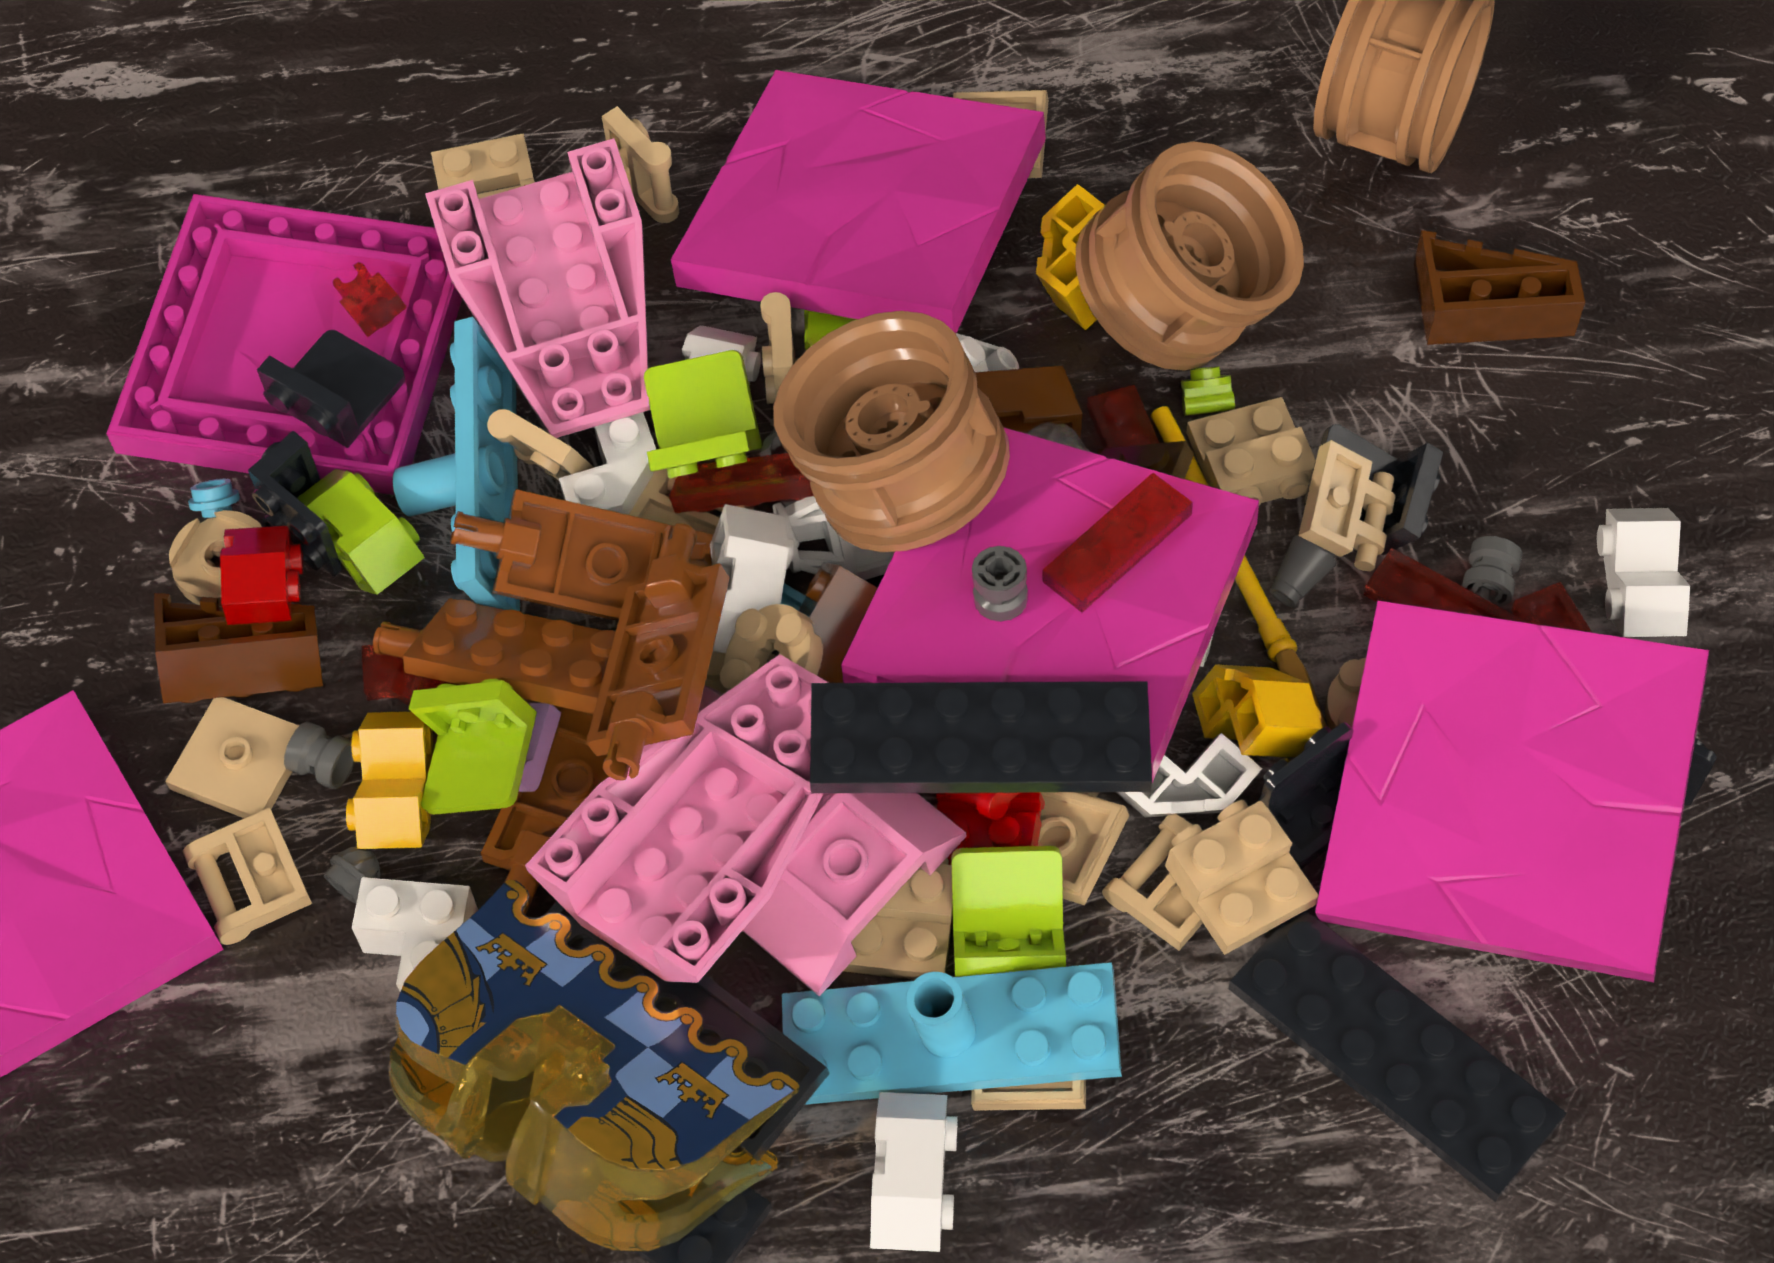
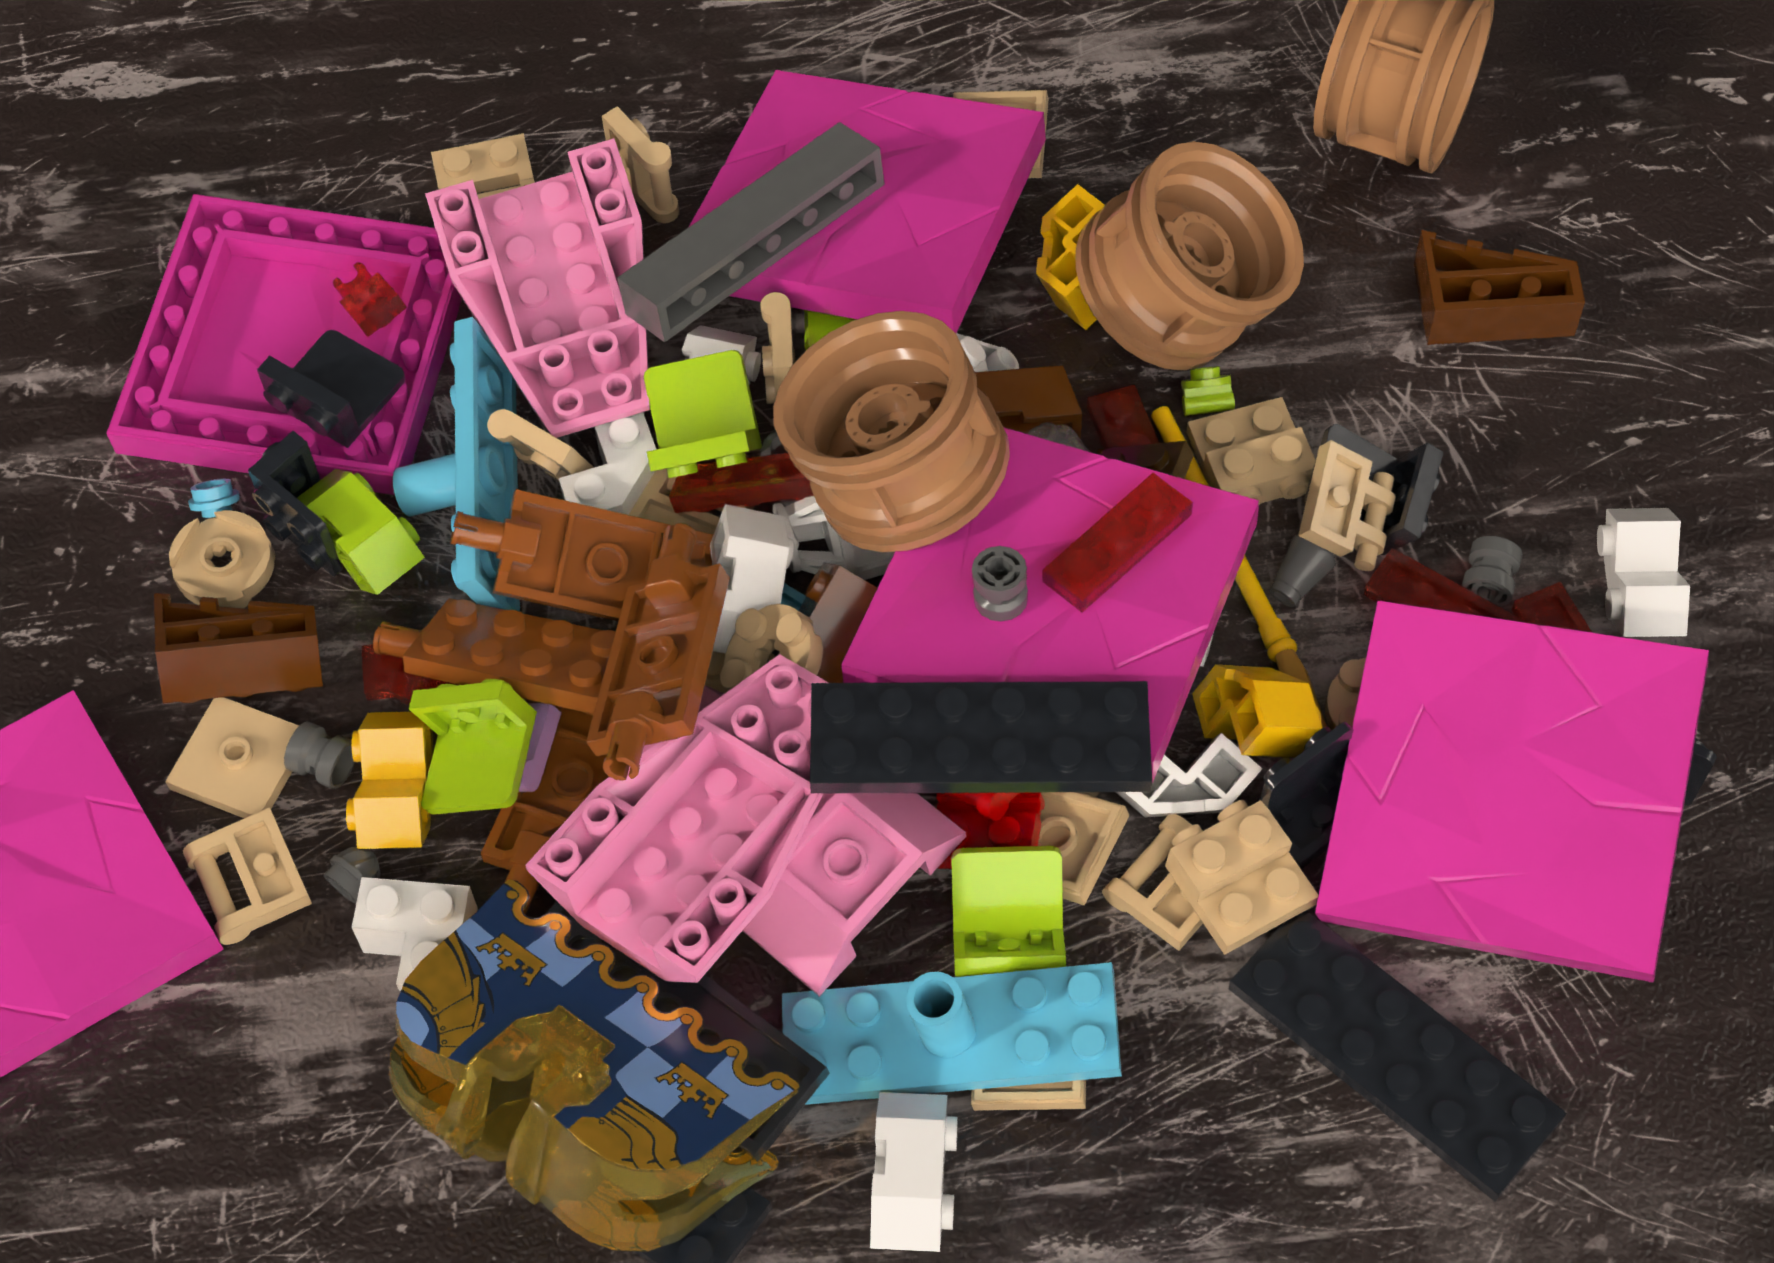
red brick [220,526,303,625] -> none
tan plate [843,858,953,980] -> none
none -> dark grey brick [617,122,885,342]

